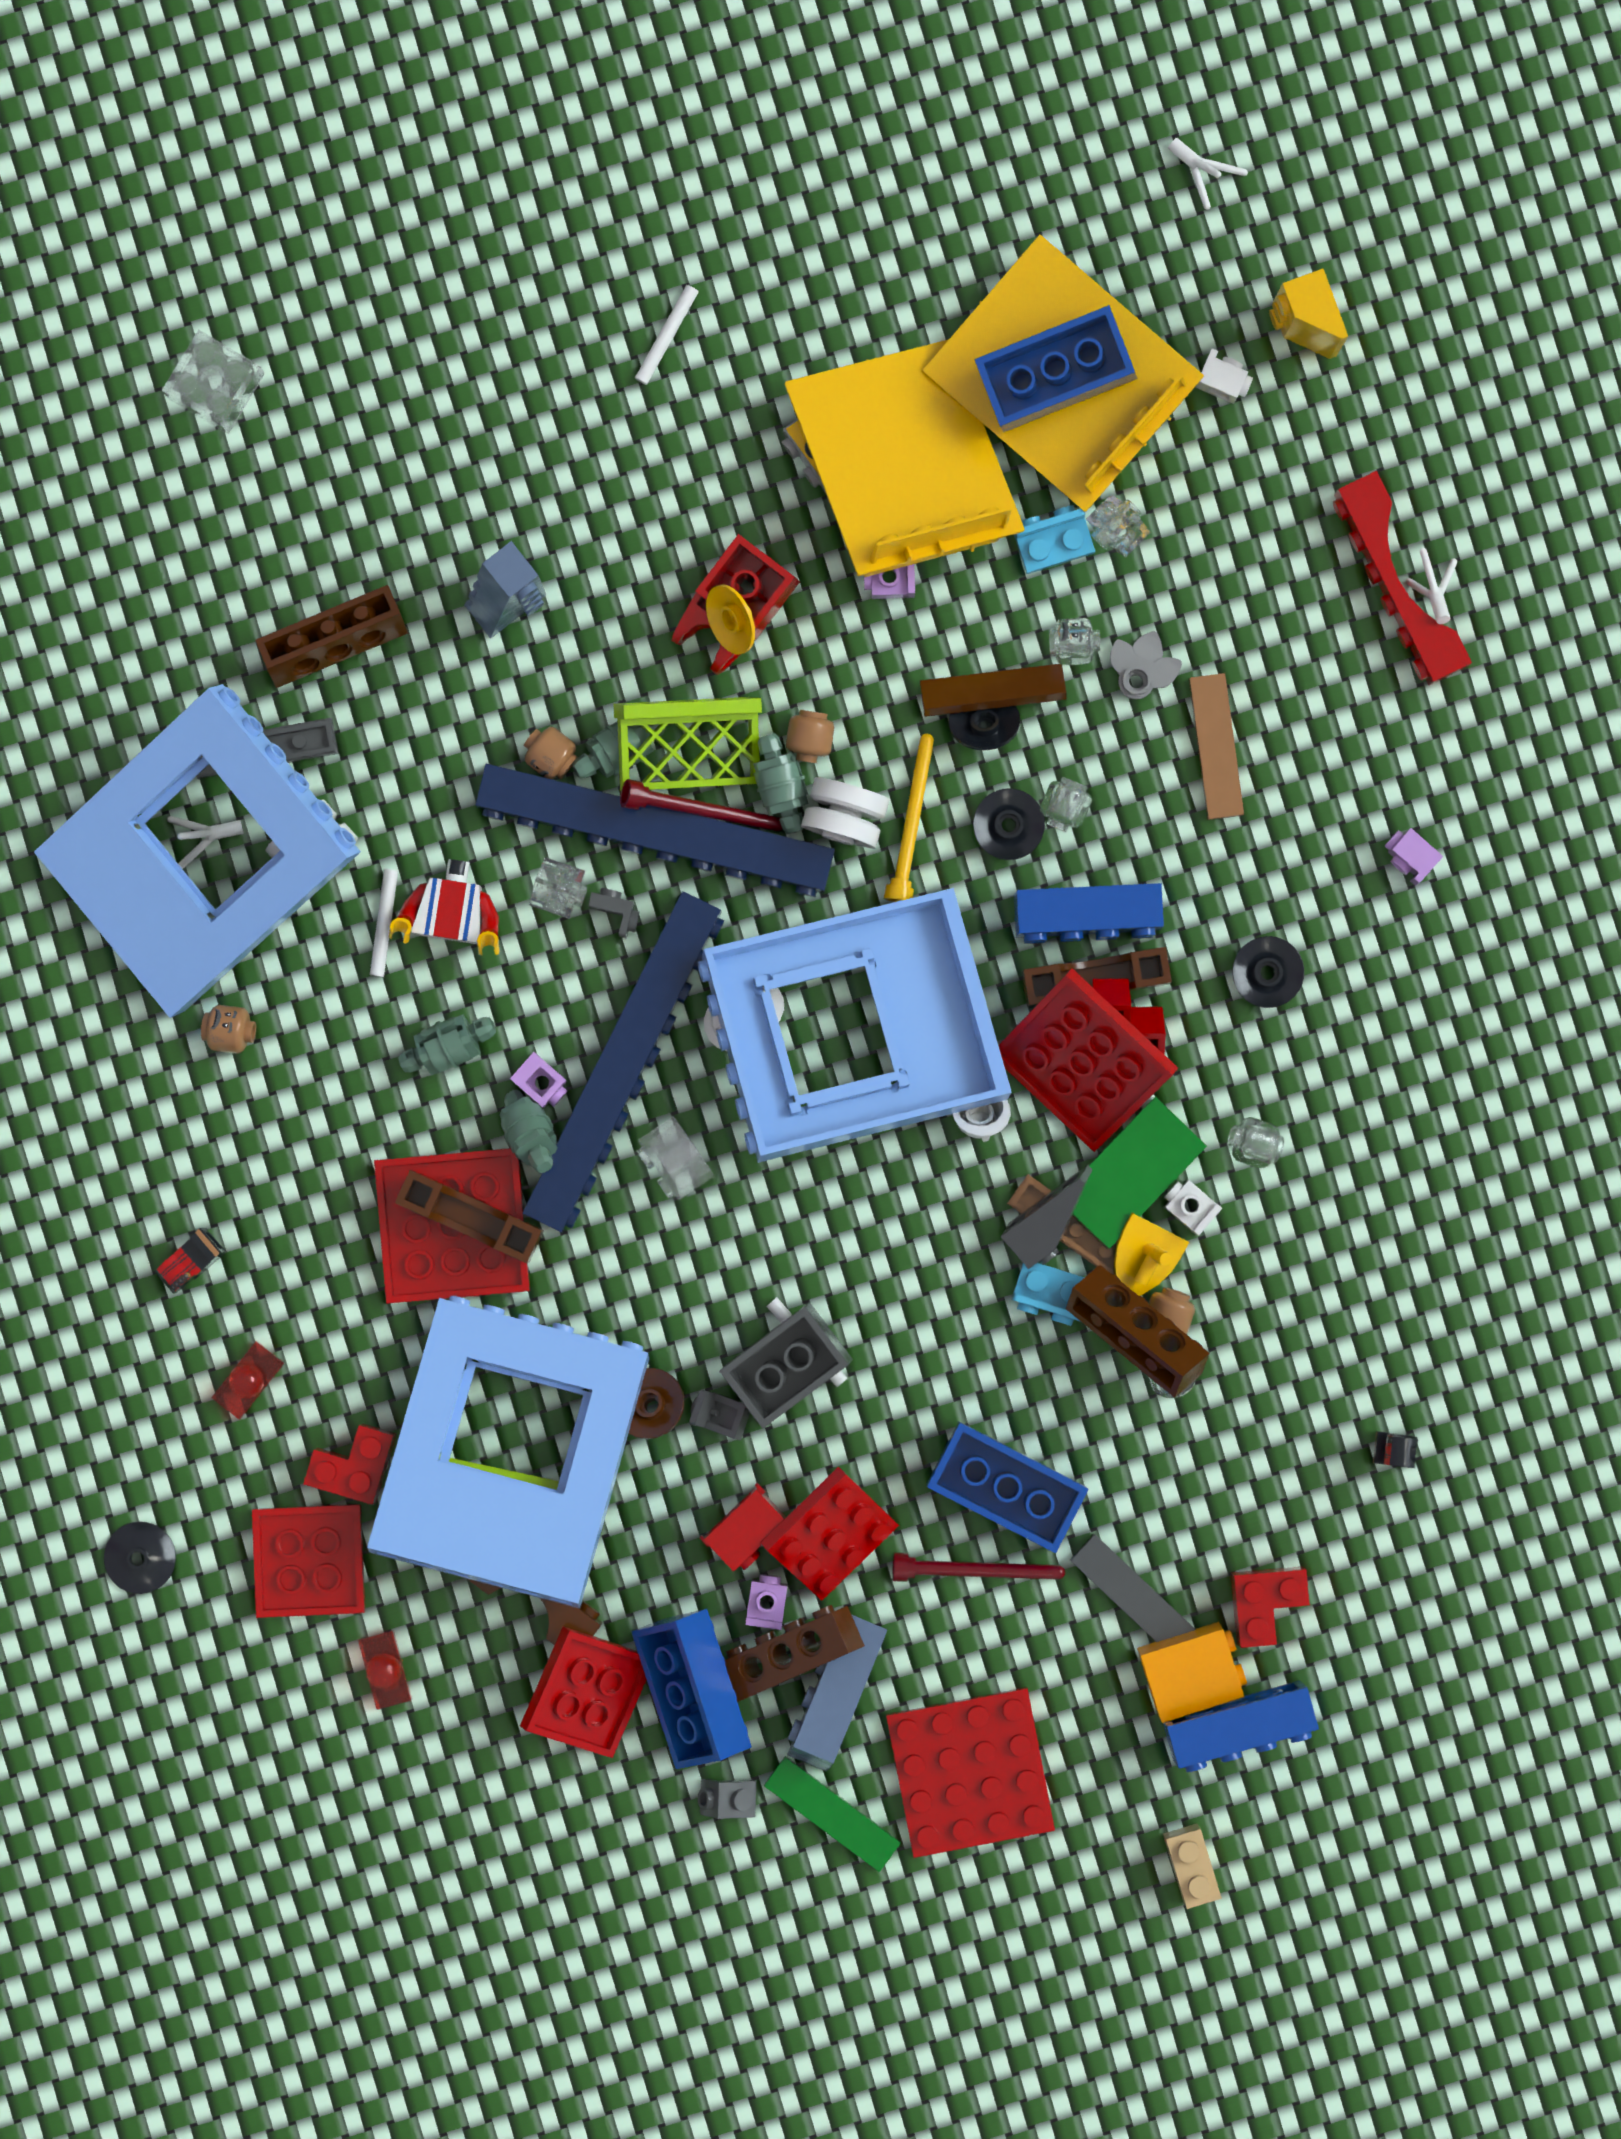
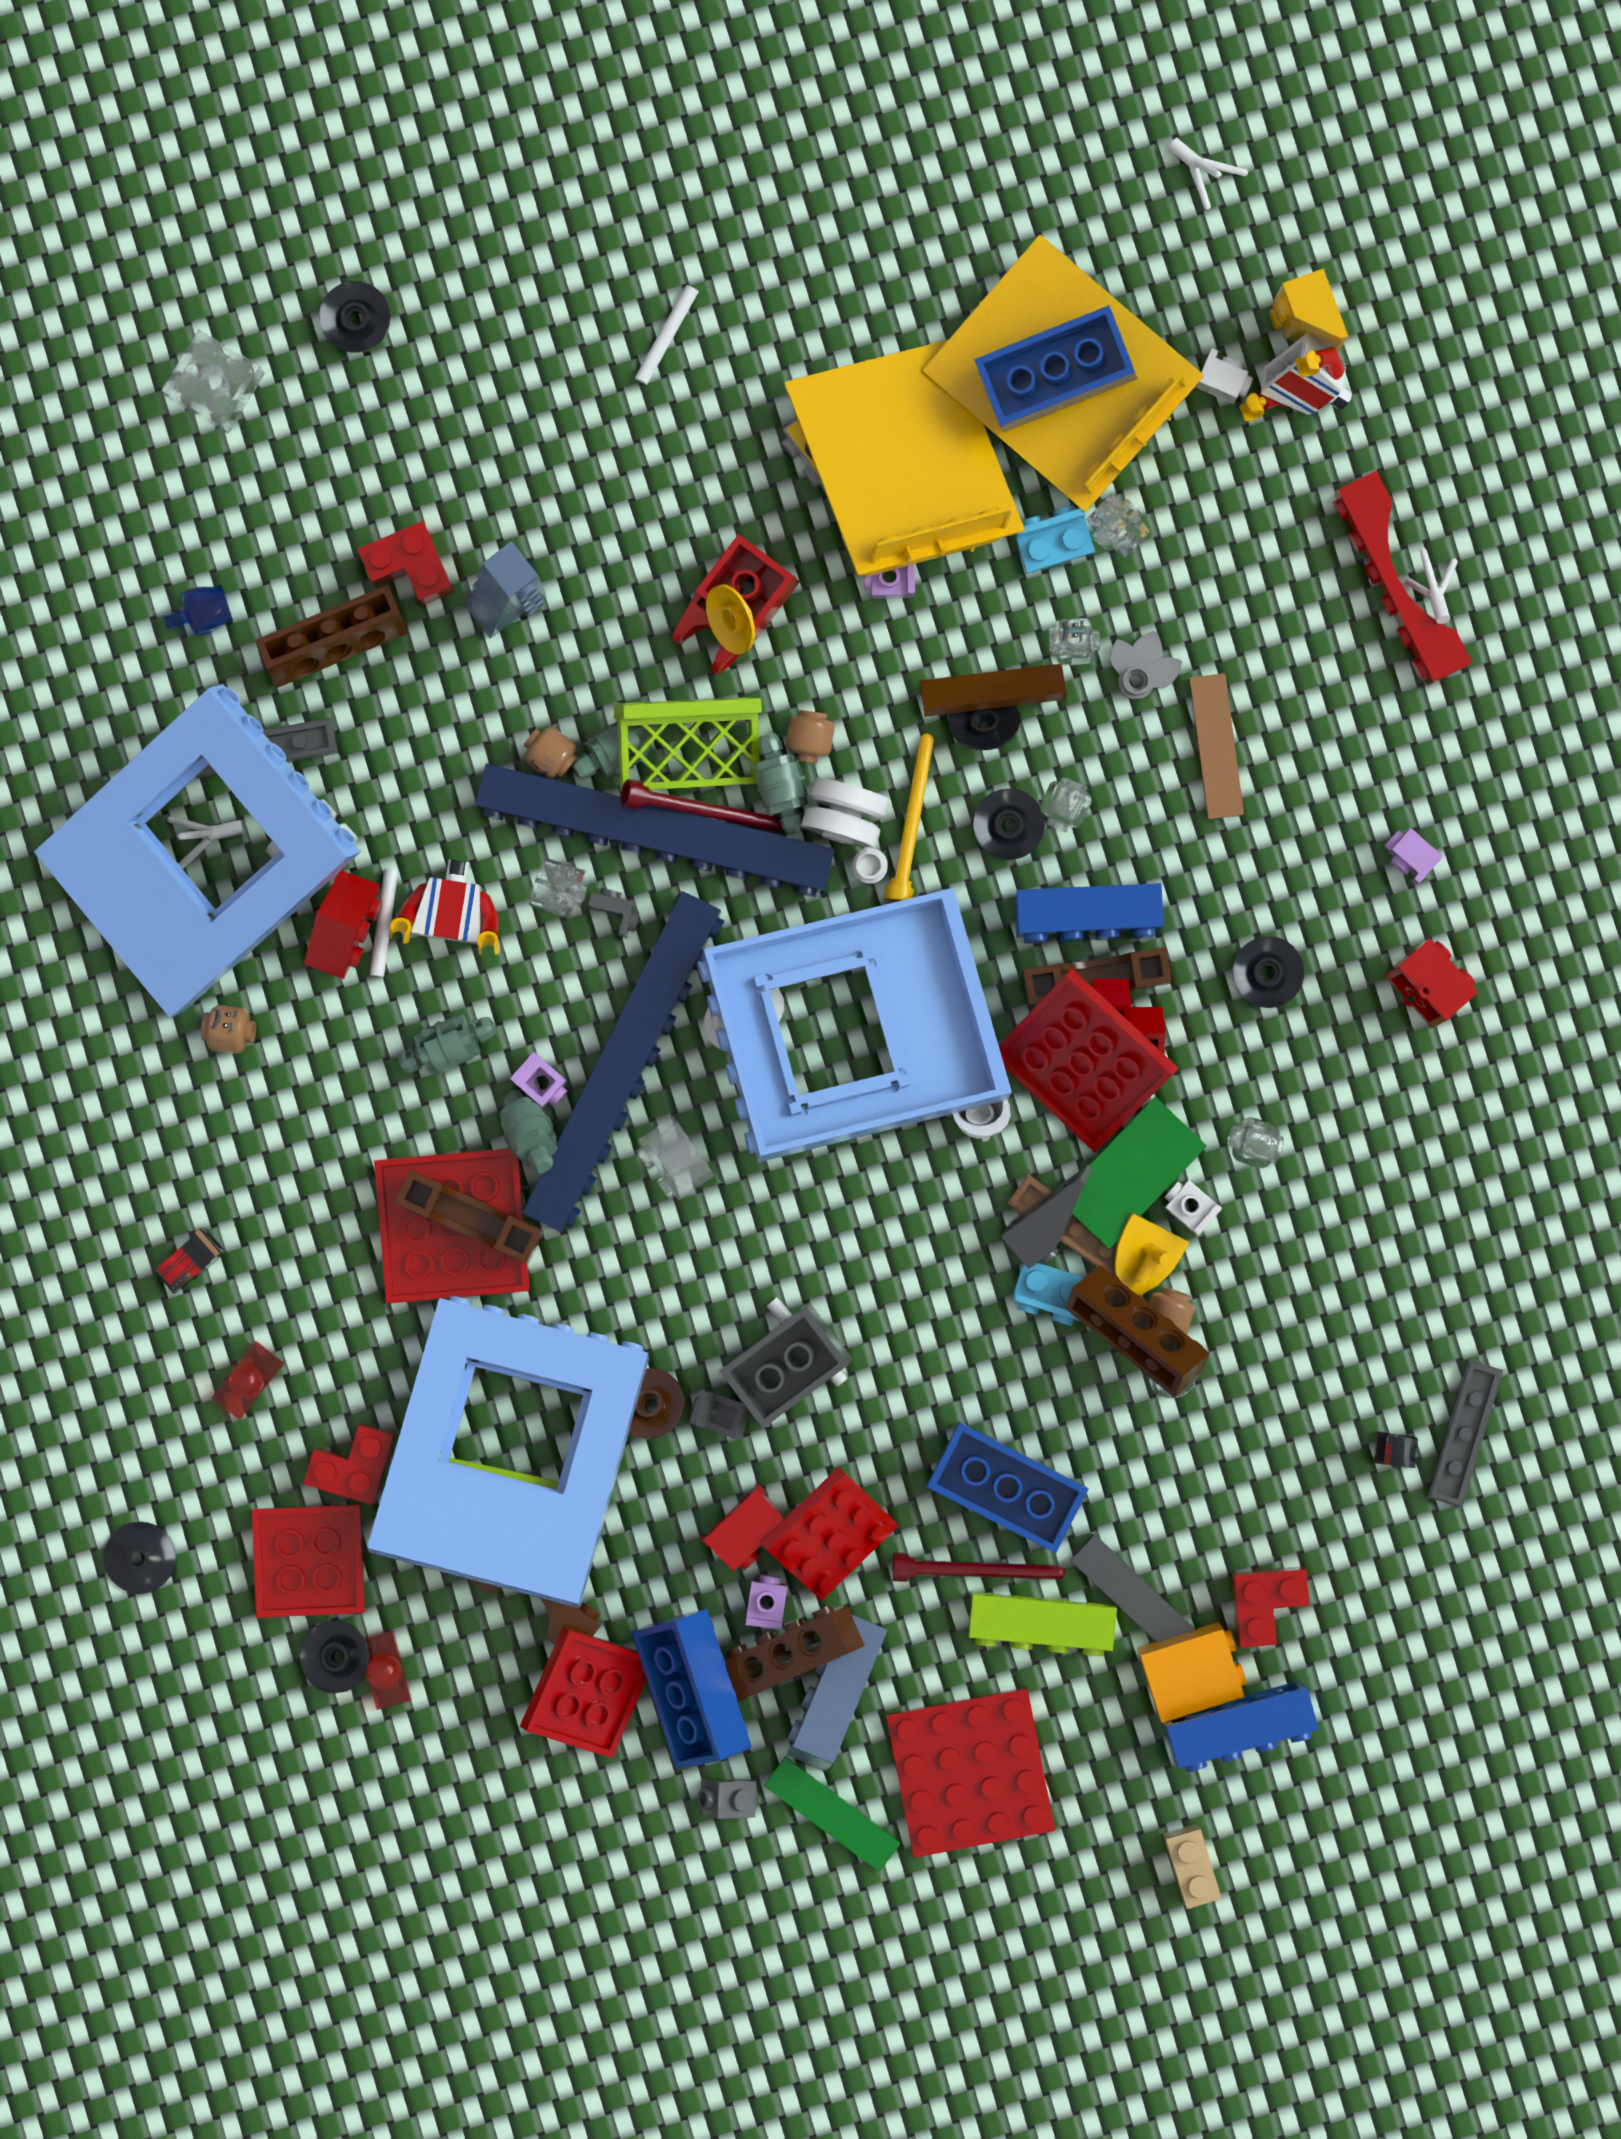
none -> clear blue piece [163,585,233,636]
none -> black dish [300,1621,370,1693]
none -> red brick [304,870,382,979]
none -> black dish [319,281,391,353]
none -> red brick [357,521,455,606]
none -> white plate [852,848,888,884]
none -> lime brick [968,1592,1117,1656]
none -> torso [1239,333,1352,422]
none -> red brick [1384,938,1478,1028]
none -> dark grey tile [1426,1359,1503,1508]

